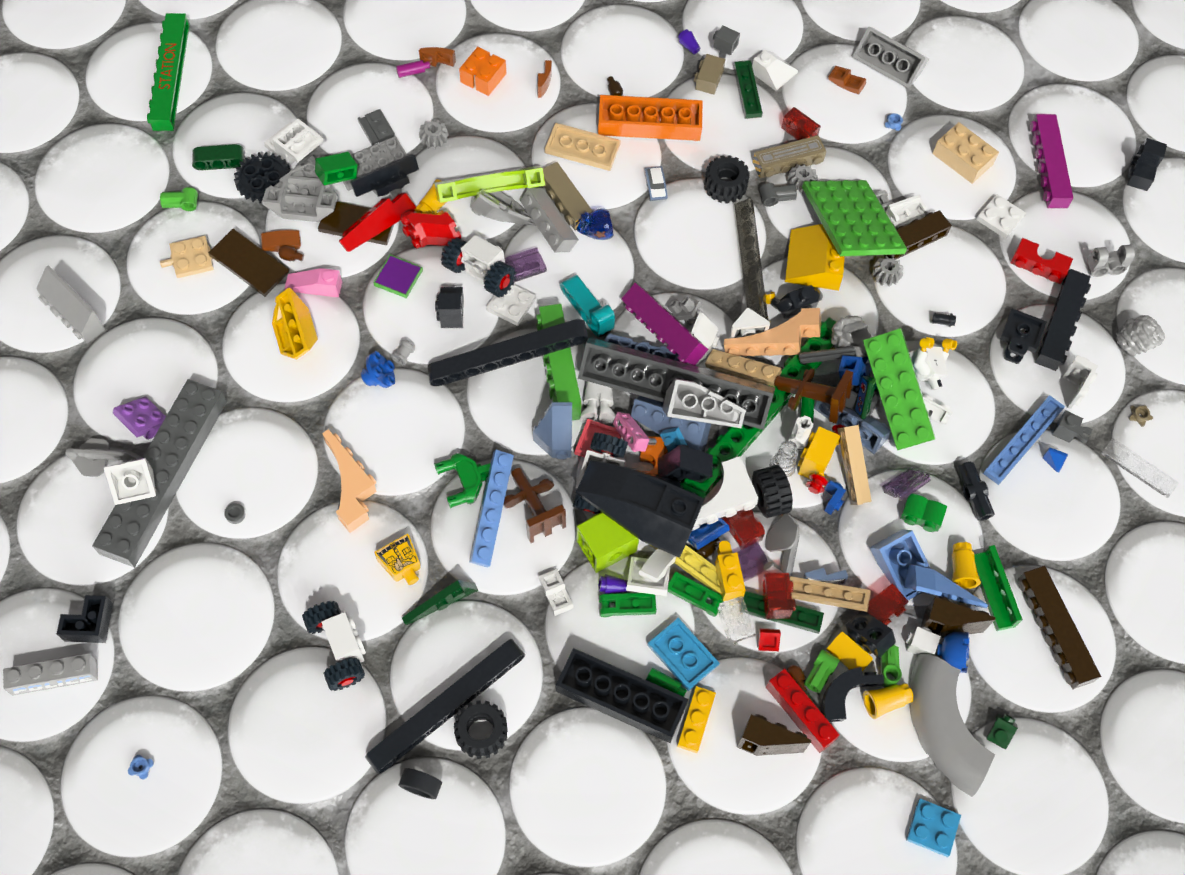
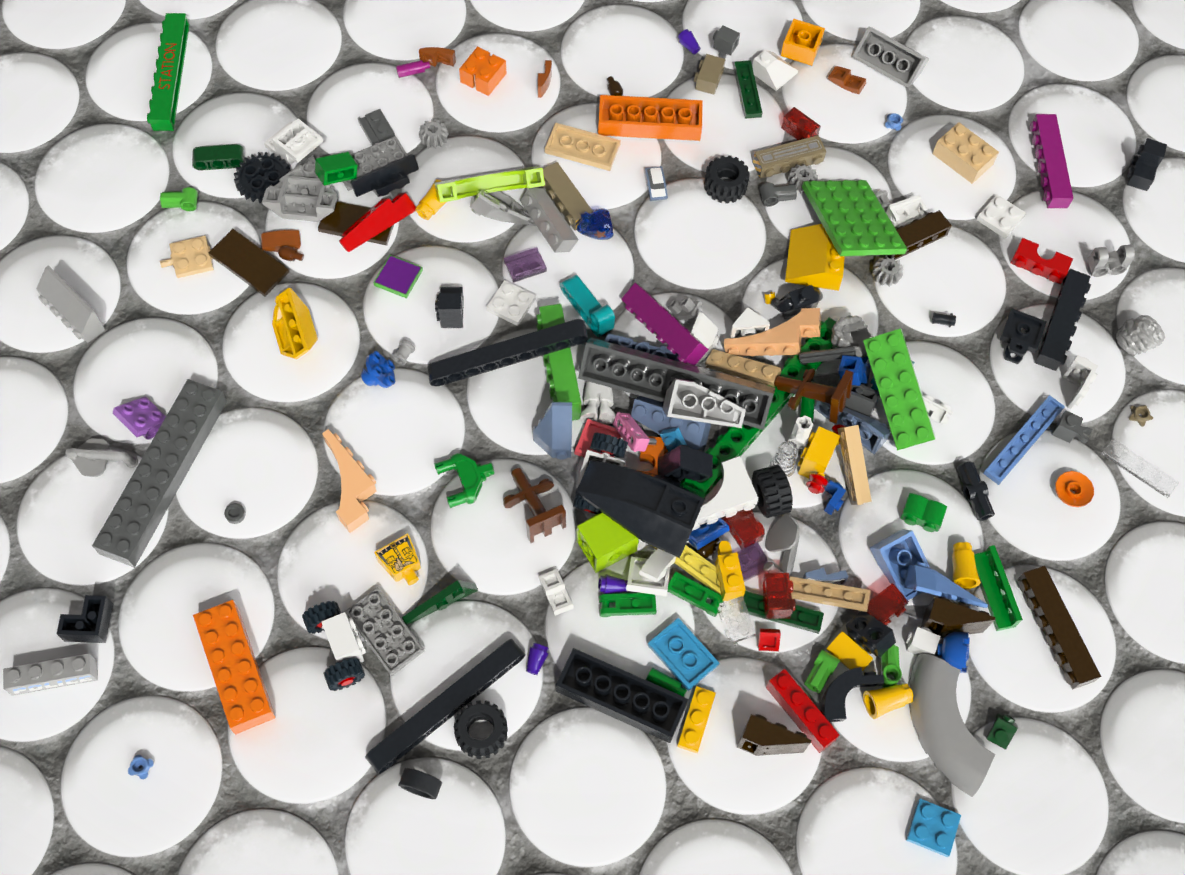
white slope [104,458,156,505] -> none
bright pink slope [284,268,342,297] -> none
red brick [400,210,461,249] -> none
brick [441,235,516,297] -> none
medium blue plate [469,450,514,568] -> none
clear smoke plate [734,198,768,320] -> none
reddish brown cylinder [787,665,807,692] -> none
dark green slope [855,376,876,419] -> none
clear purple plate [882,467,931,501] -> none
white torso [909,337,957,390] -> none
blue slope [1043,448,1068,473] -> none
none -> orange brick [193,600,276,735]
none -> light grey tile [344,587,425,676]
none -> dark purple cone [526,643,549,675]
none -> light orange brick [781,19,825,66]
none -> orange dish [1055,471,1094,507]

